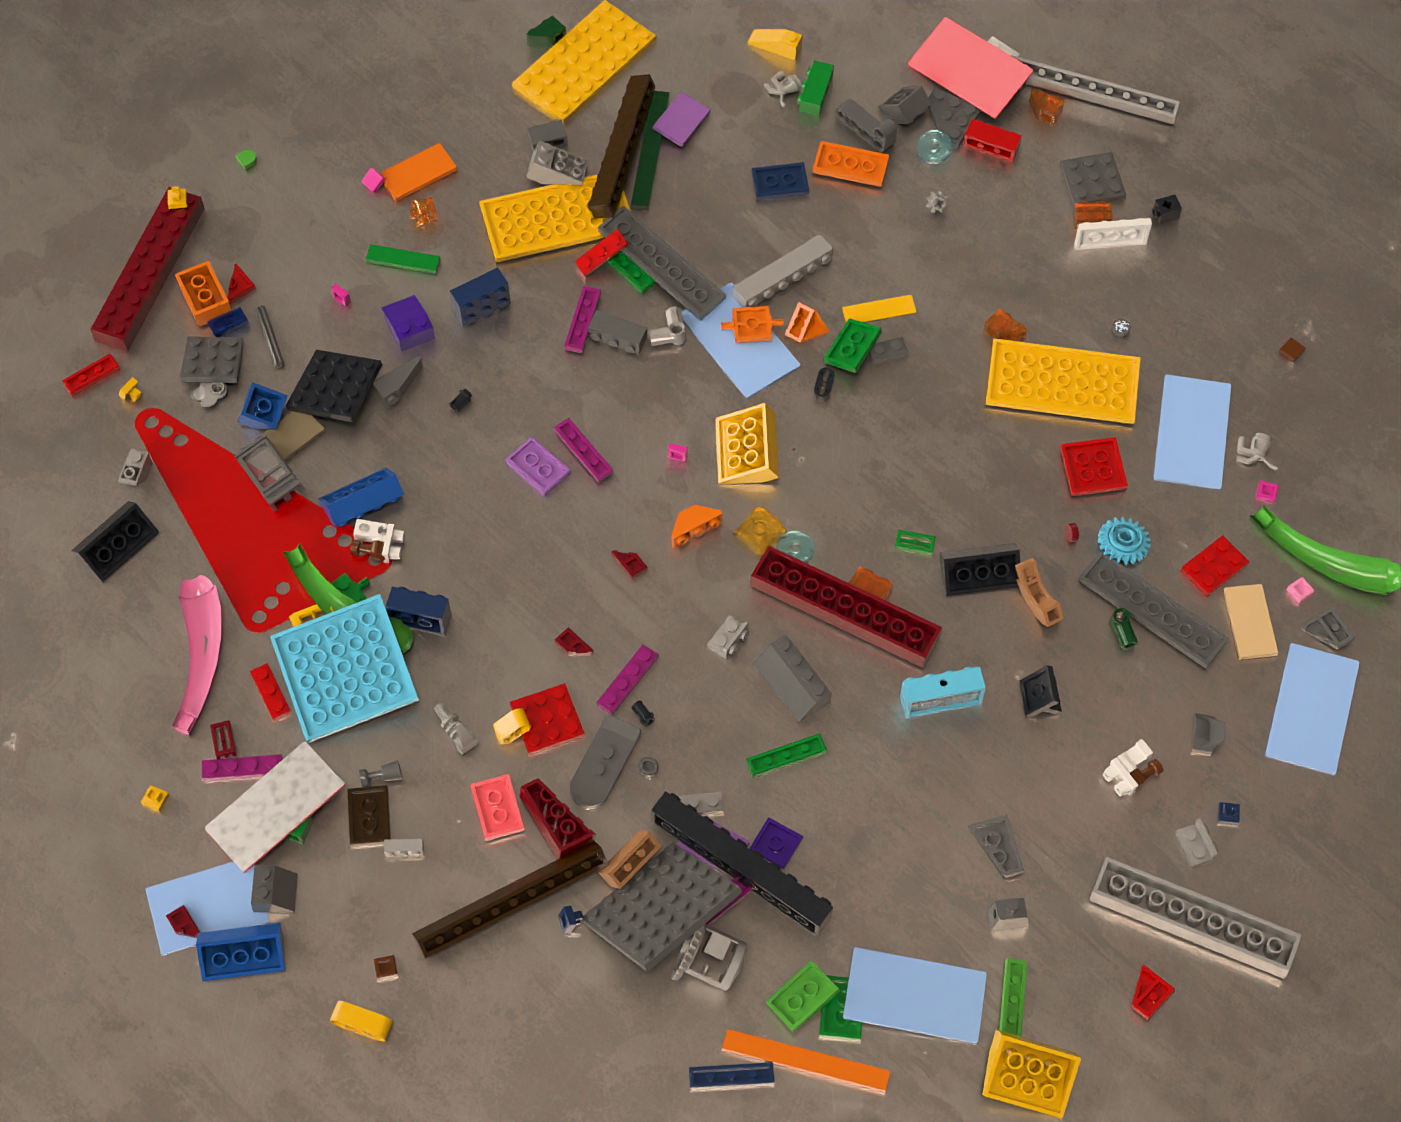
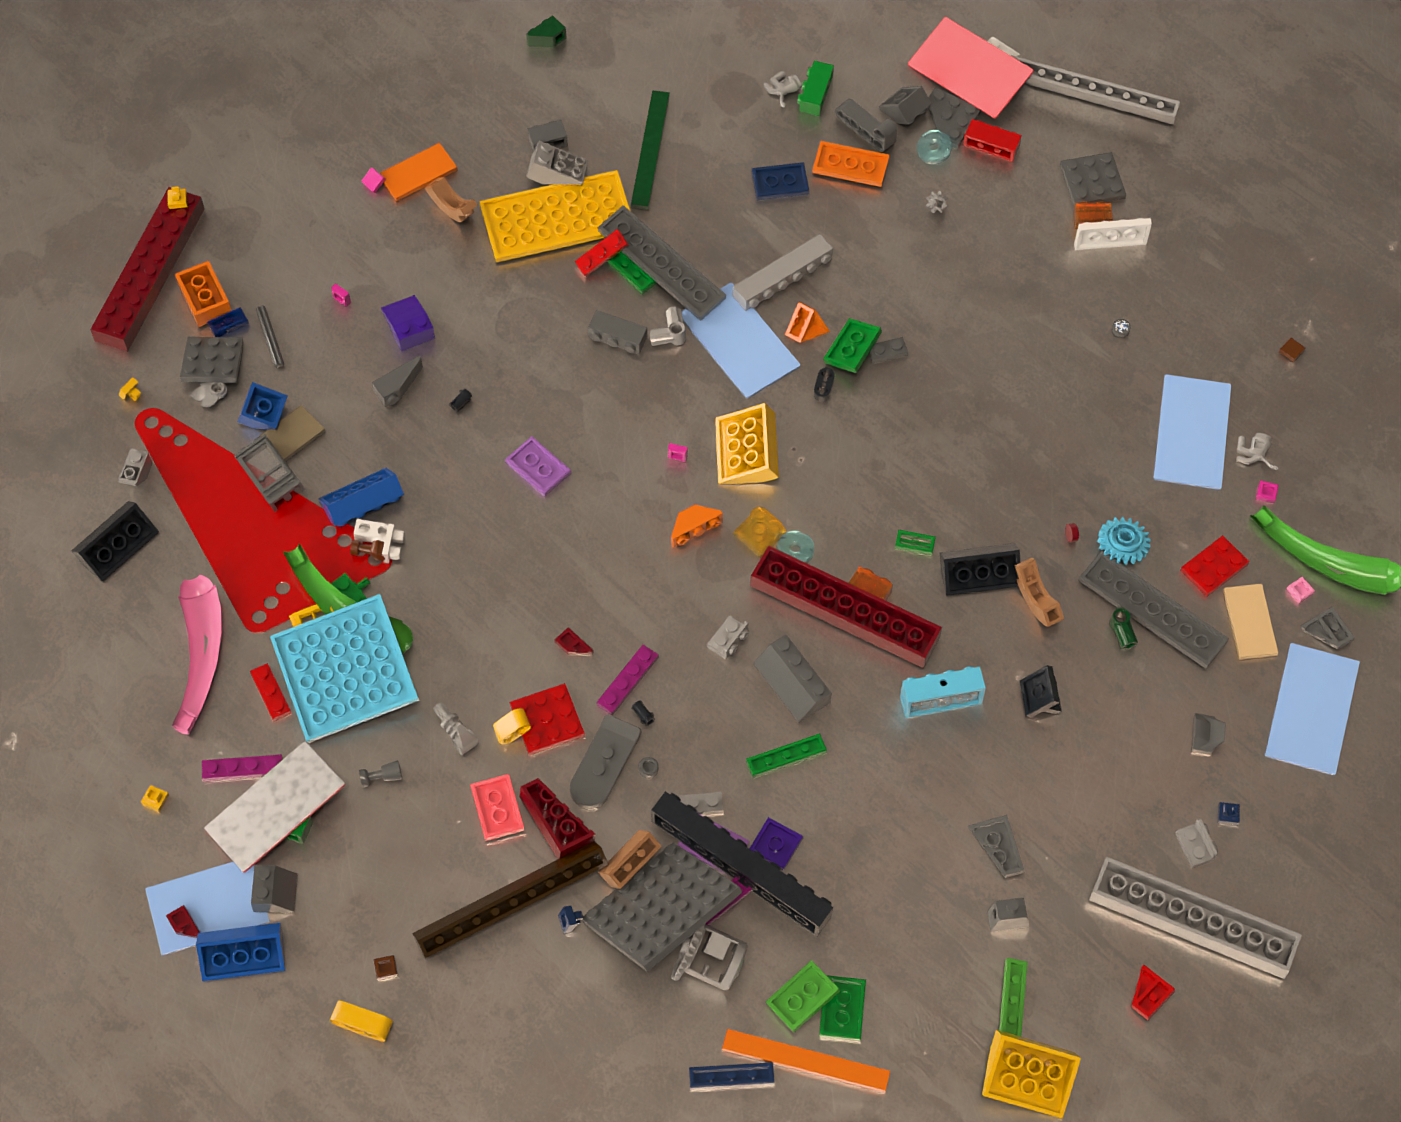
red tile [62,354,121,397] -> none
dark red tile [210,720,237,760] -> none
red tile [227,263,256,305] -> none
bright green tile [235,149,257,170] -> none
black plate [285,349,383,422] -> none
dark brown tile [347,785,391,847] -> none
green tile [366,244,441,274] -> none
light grey piece [384,838,424,857] -> none
dark blue brick [385,587,452,636] -> none
clear orange brick [409,197,438,226] -> none
dark blue brick [449,267,511,326] -> none
yellow plate [512,0,656,124] -> none
magenta plate [554,418,613,483] -> none
magenta plate [564,286,601,353] -> none
dark brown brick [588,74,656,218] -> none
dark red tile [611,550,648,580] -> none
medium lavender tile [653,91,710,147] -> none
orange plate [721,306,784,343] -> none
yellow slope [748,29,803,60] -> none
yellow sticker [842,295,916,322] -> none
light blue piece [843,947,987,1044] -> none
clear orange slope [983,308,1027,342] -> none
yellow plate [985,339,1140,424] -> none
clear orange slope [1029,87,1064,126] -> none
red plate [1060,437,1128,496] -> none
white hips [1103,739,1164,797] -> none
black brick [1152,195,1182,224] -> none
none -> medium nougat arch [425,177,477,222]

